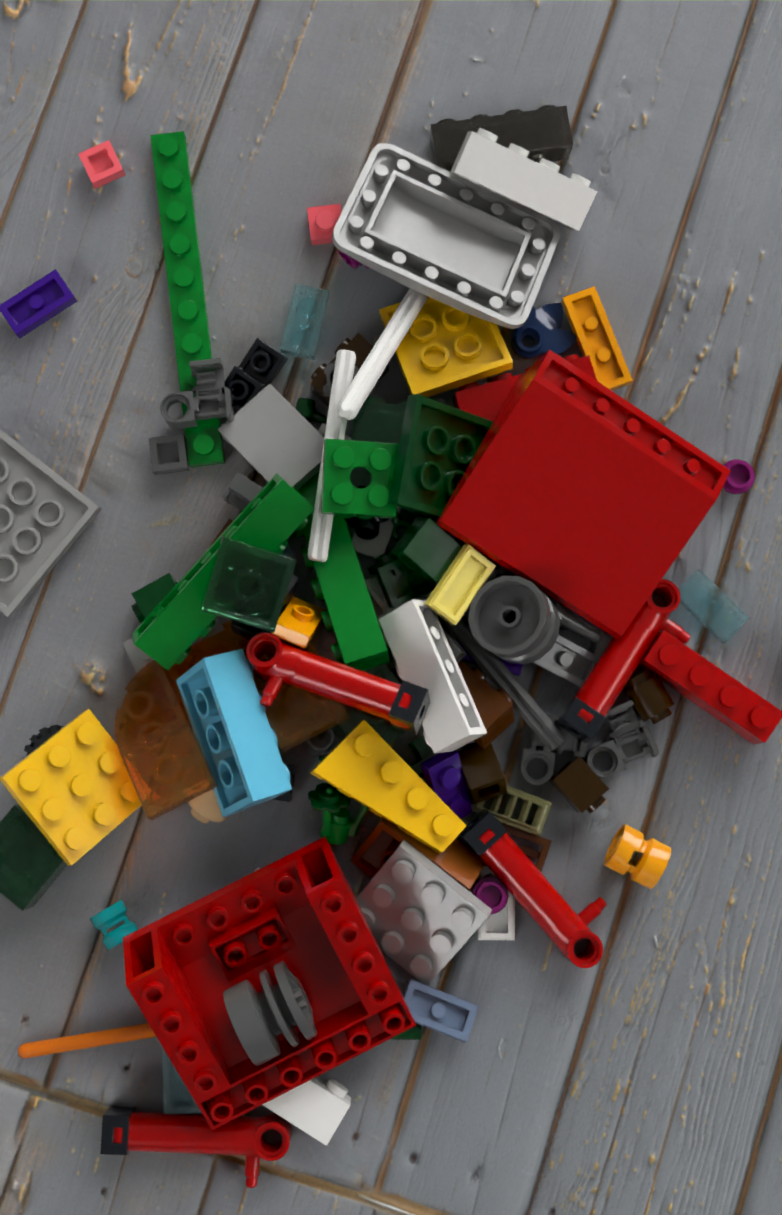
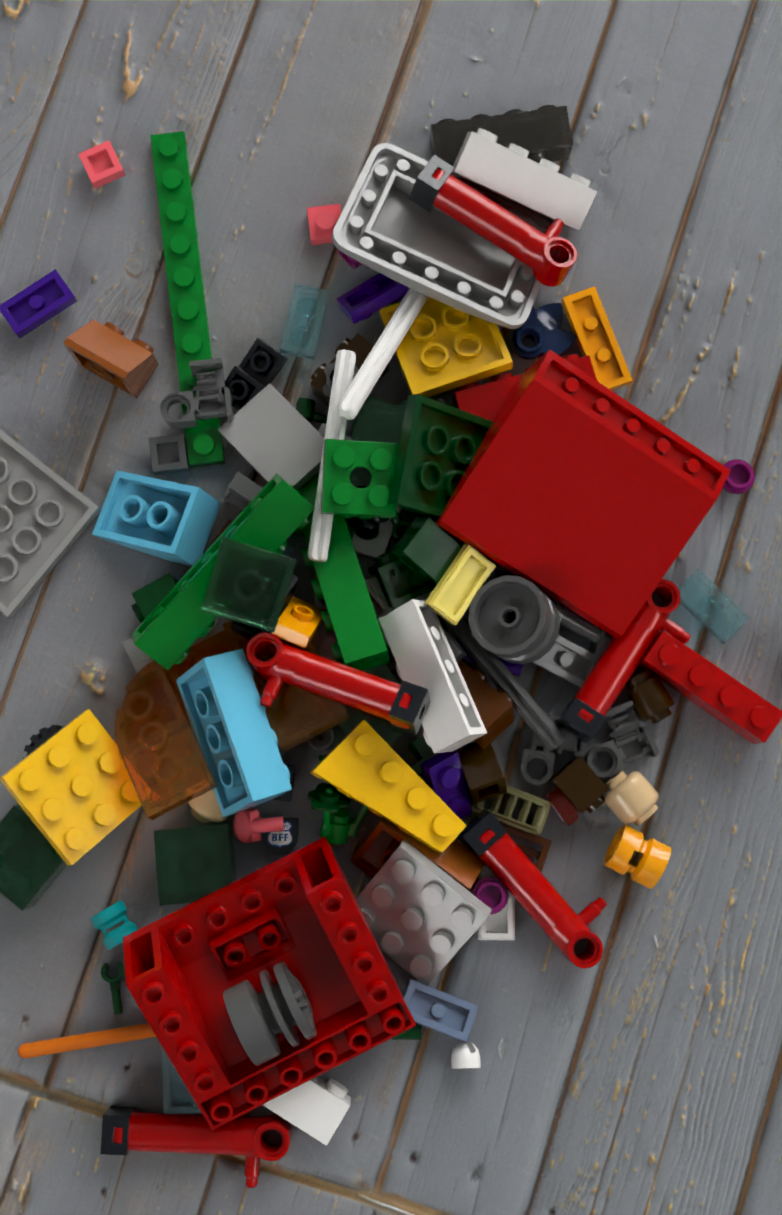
none -> dark orange slope [63,319,159,398]
none -> medium azure slope [92,470,221,567]
none -> dark green hand [101,962,125,1014]
none -> clear green brick [154,822,237,906]
none -> coral plate [233,807,284,843]
none -> tile [262,818,299,854]
none -> dark purple plate [336,273,410,324]
none -> red piece [409,155,577,287]
none -> white hinge [451,1042,481,1069]
none -> clear red tile [545,789,579,826]
none -> tan head [604,770,659,826]

